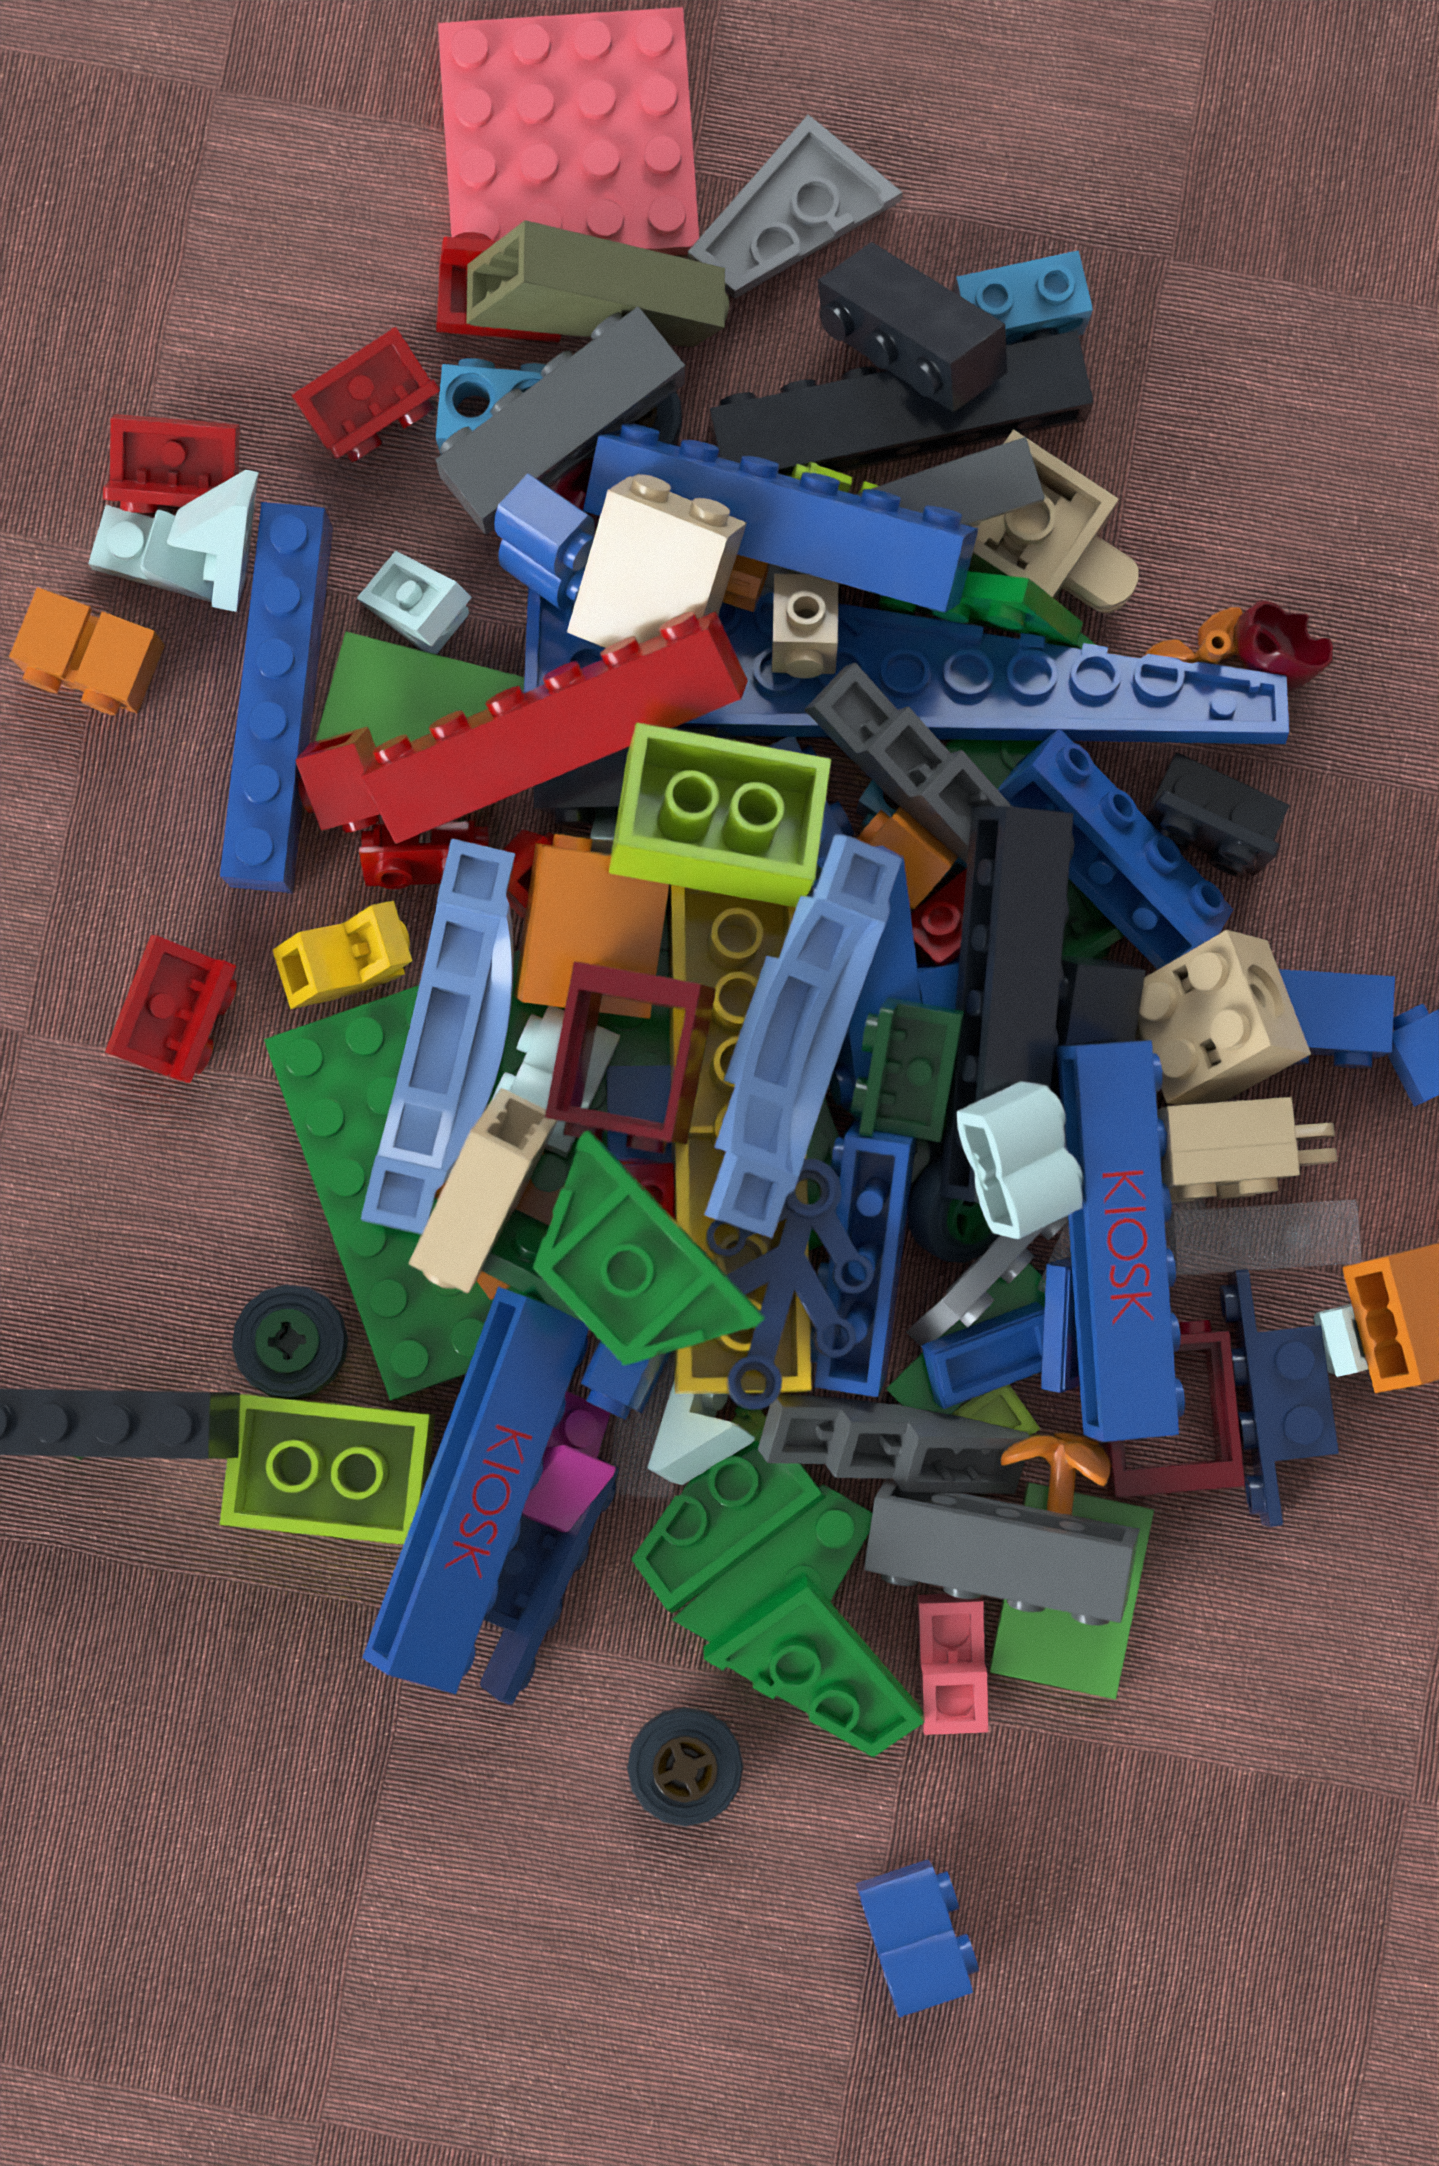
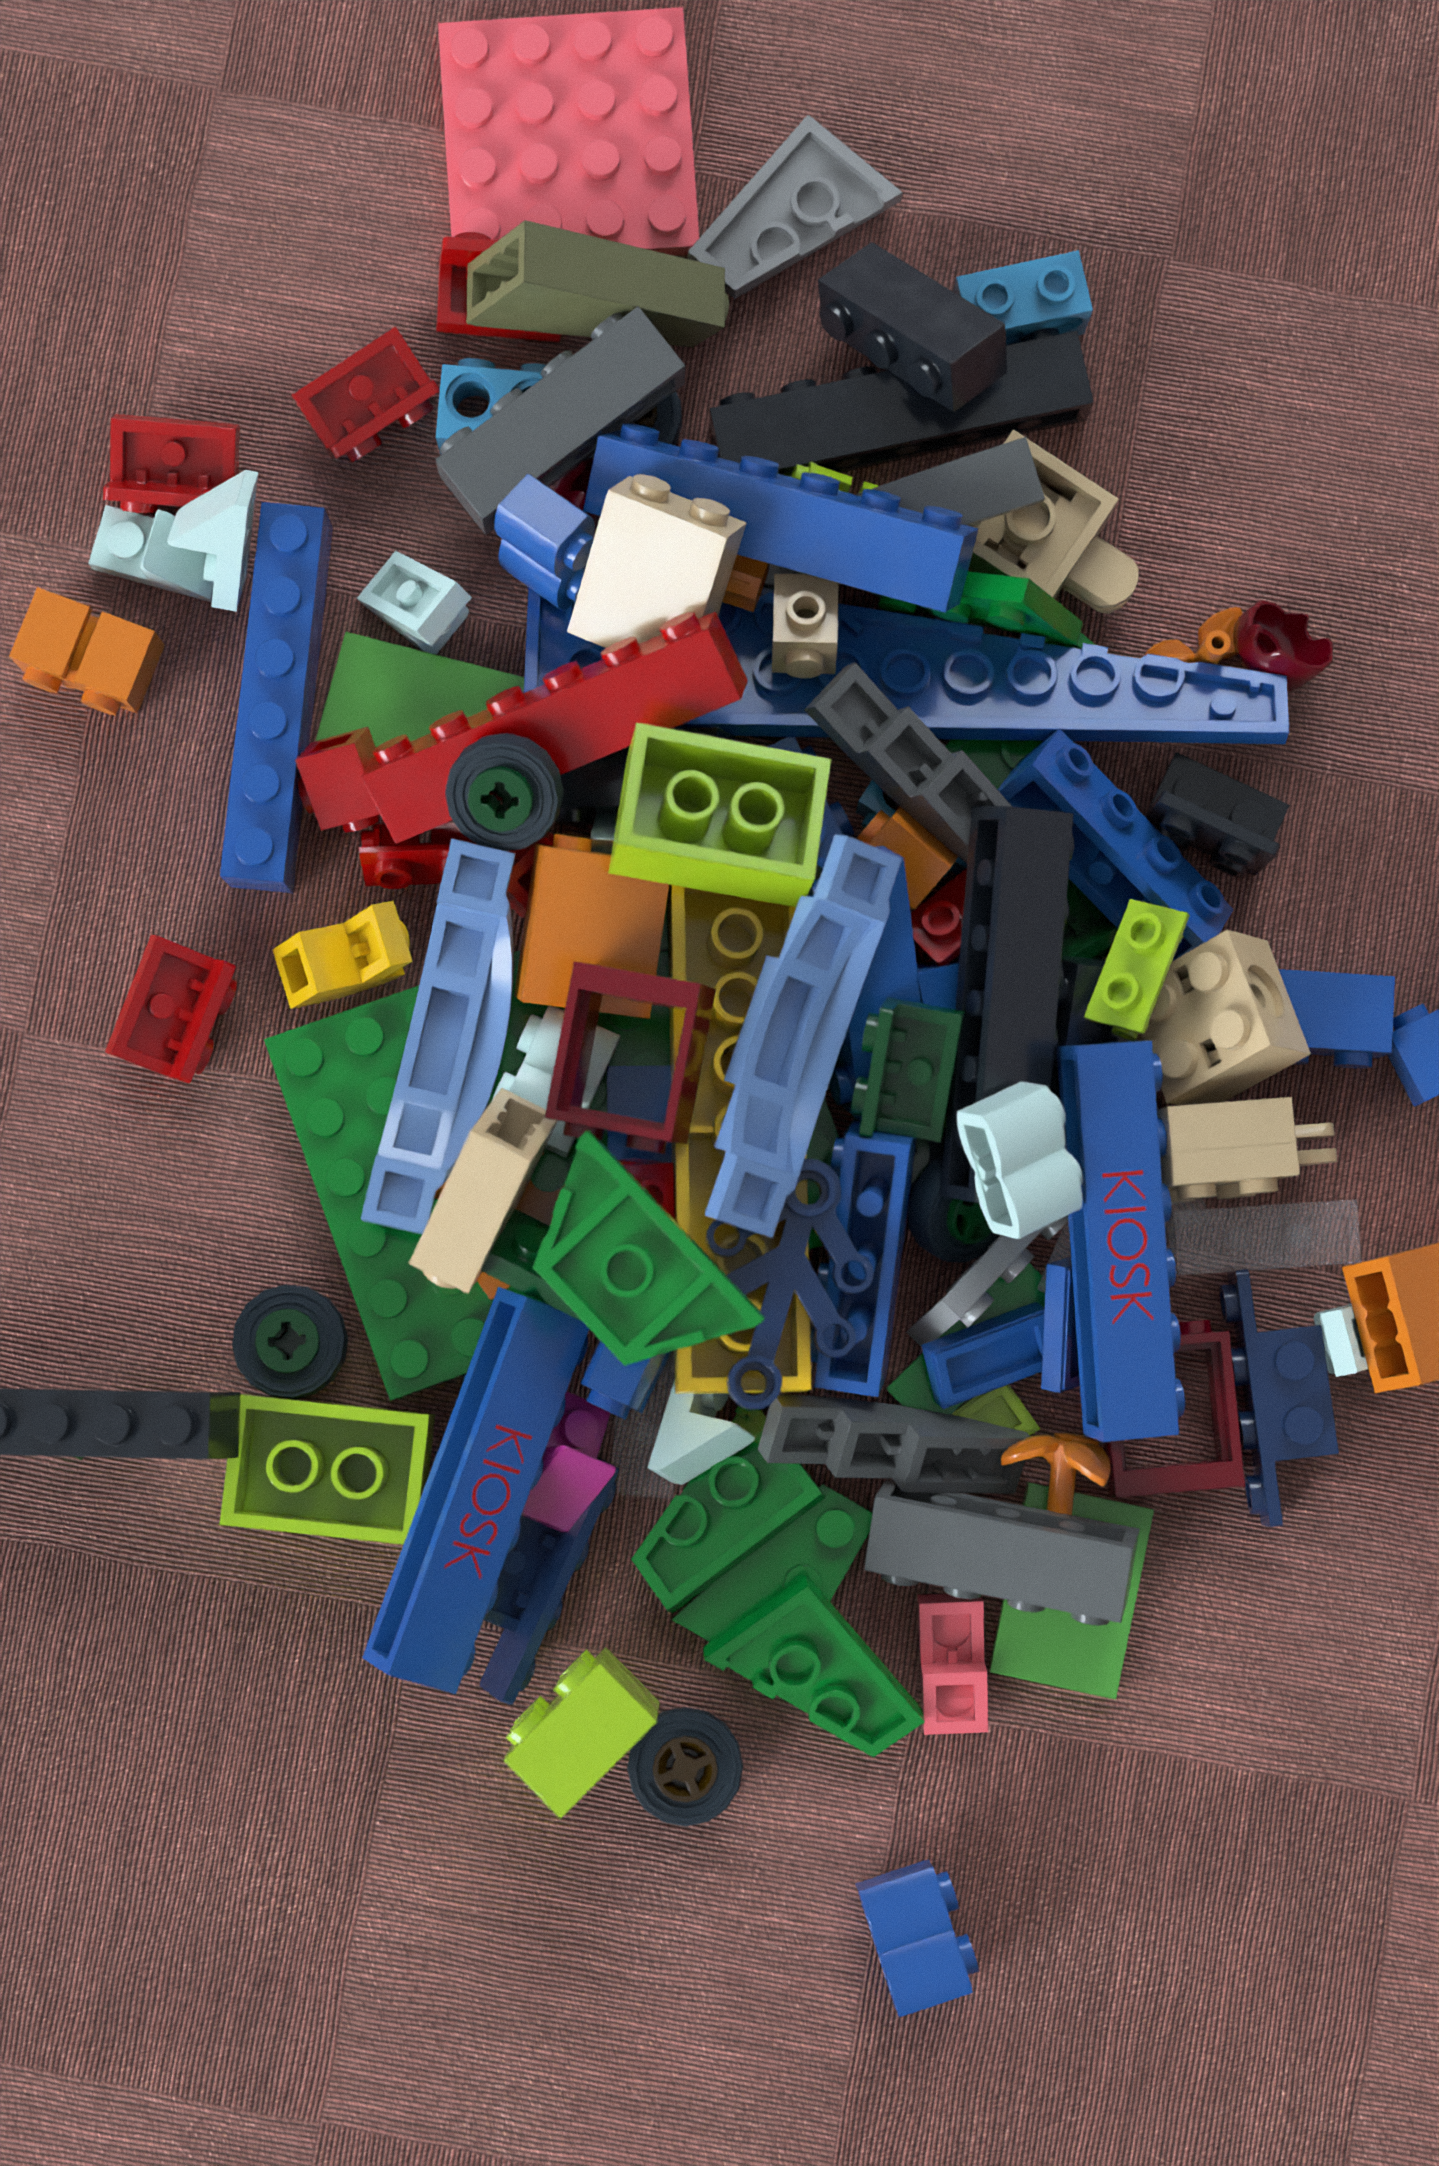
none -> black wheel [445,733,564,851]
none -> lime brick [503,1647,660,1819]
none -> lime hinge [1084,899,1190,1041]

